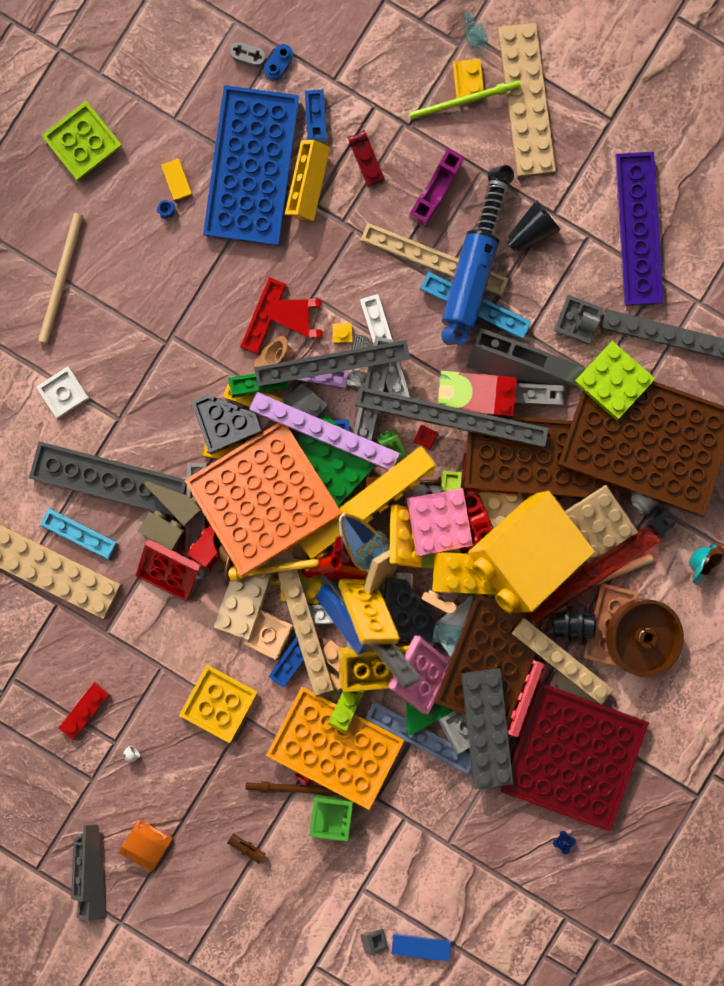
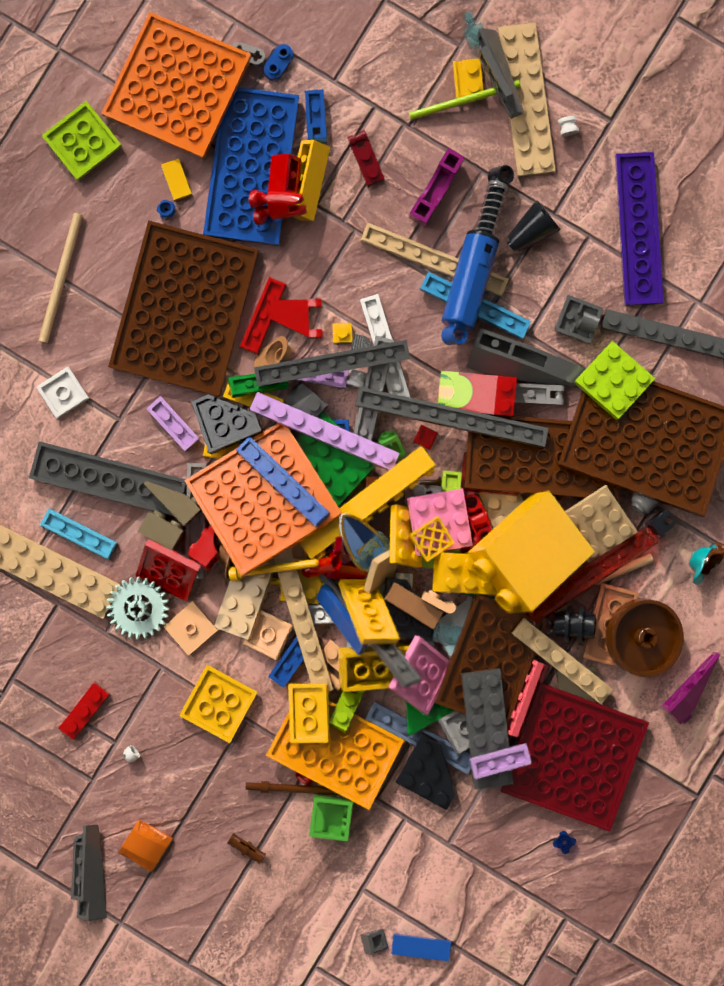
none -> orange plate [101,11,252,159]
none -> light aqua gear [106,576,170,640]
none -> reddish brown plate [108,220,259,397]
none -> lavender plate [147,396,200,451]
none -> light nougat plate [164,601,218,656]
none -> tile [236,436,330,528]
none -> red piece [249,190,307,225]
none -> red brick [268,154,301,193]
none -> yellow plate [288,683,330,743]
none -> medium nougat tile [384,583,443,629]
none -> black plate [395,733,456,810]
none -> yellow window [409,516,454,562]
none -> lavender plate [469,744,531,779]
none -> dark grey wedge [477,28,524,119]
none -> white wheel [558,116,579,136]
none -> magenta wedge [660,652,720,724]

